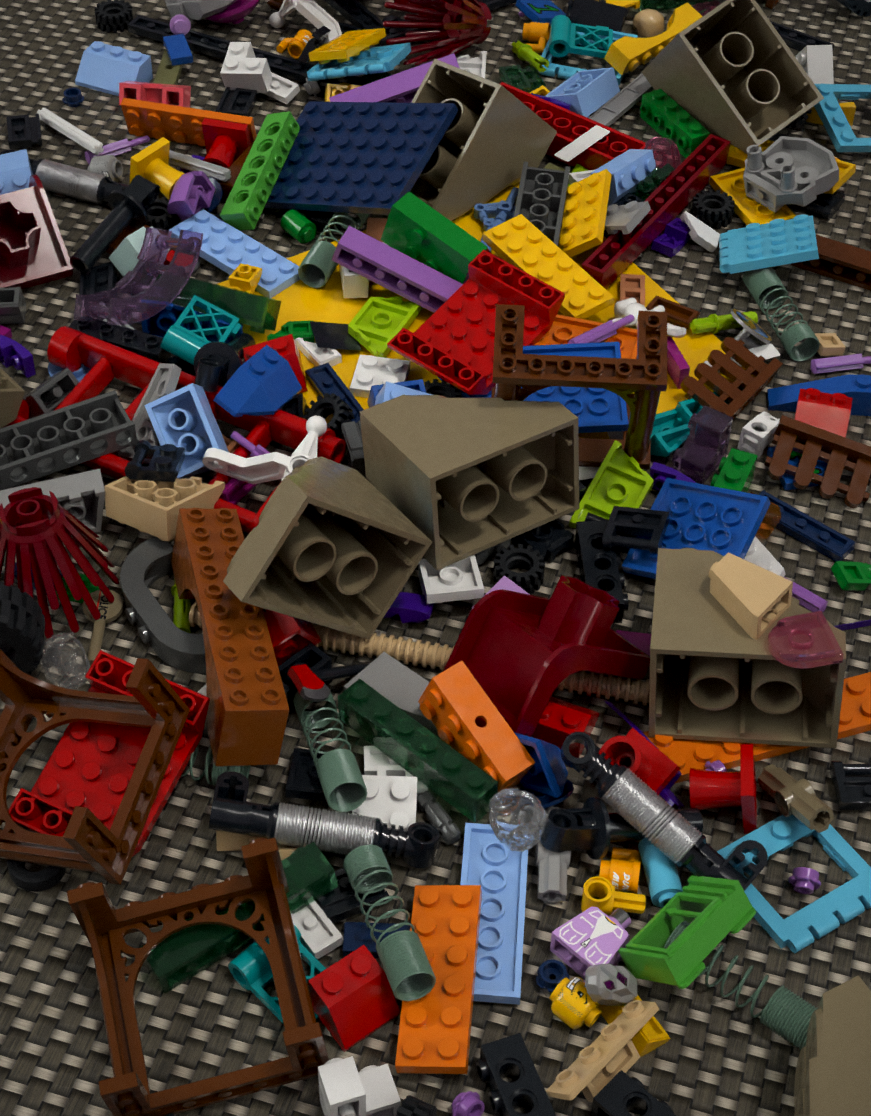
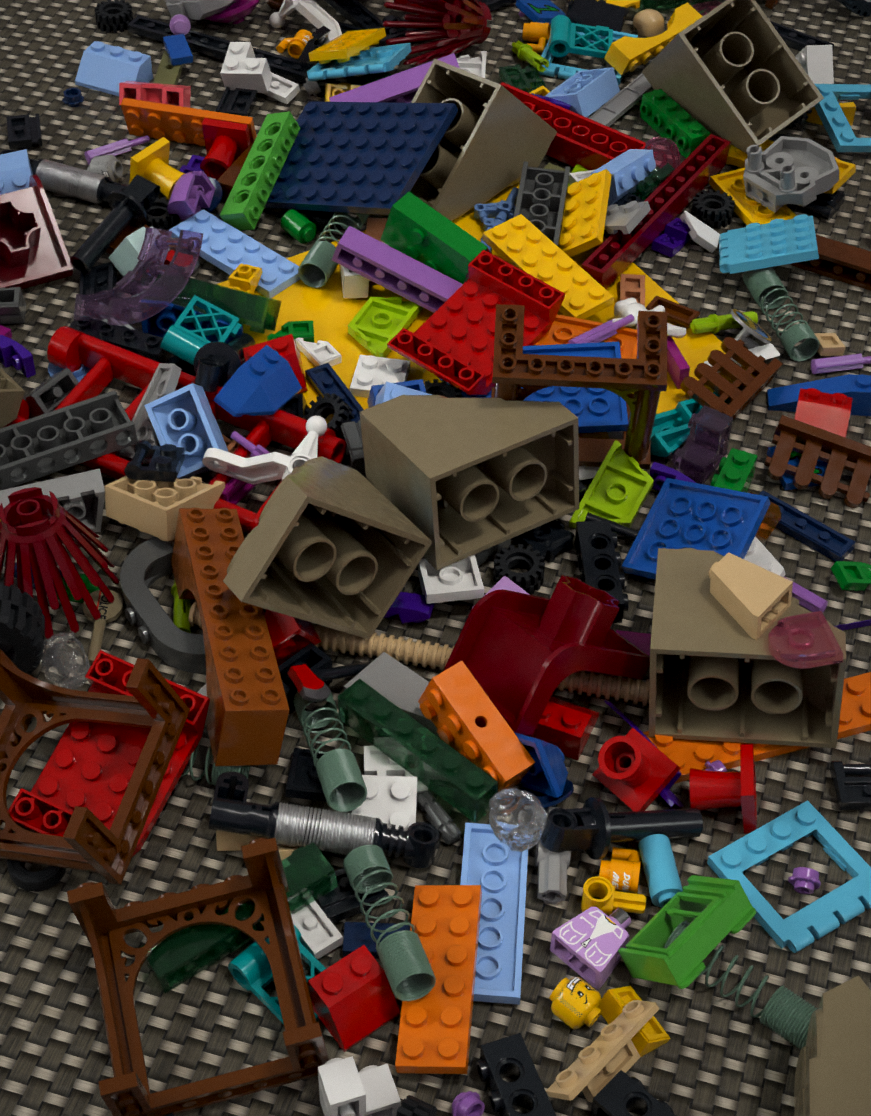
white axle [37,107,104,155] -> none
light grey axle [144,144,231,182] -> none
black sticker [310,321,361,351] -> none
dark blue plate [536,959,569,993] -> none
white sticker [554,125,610,162] -> none
piece [560,732,768,891] -> none
light grey rock [585,964,637,1006] -> none
black plate [602,506,670,555] -> none
white leg [737,411,780,459] -> none
dark tan piece [758,764,834,833] -> none

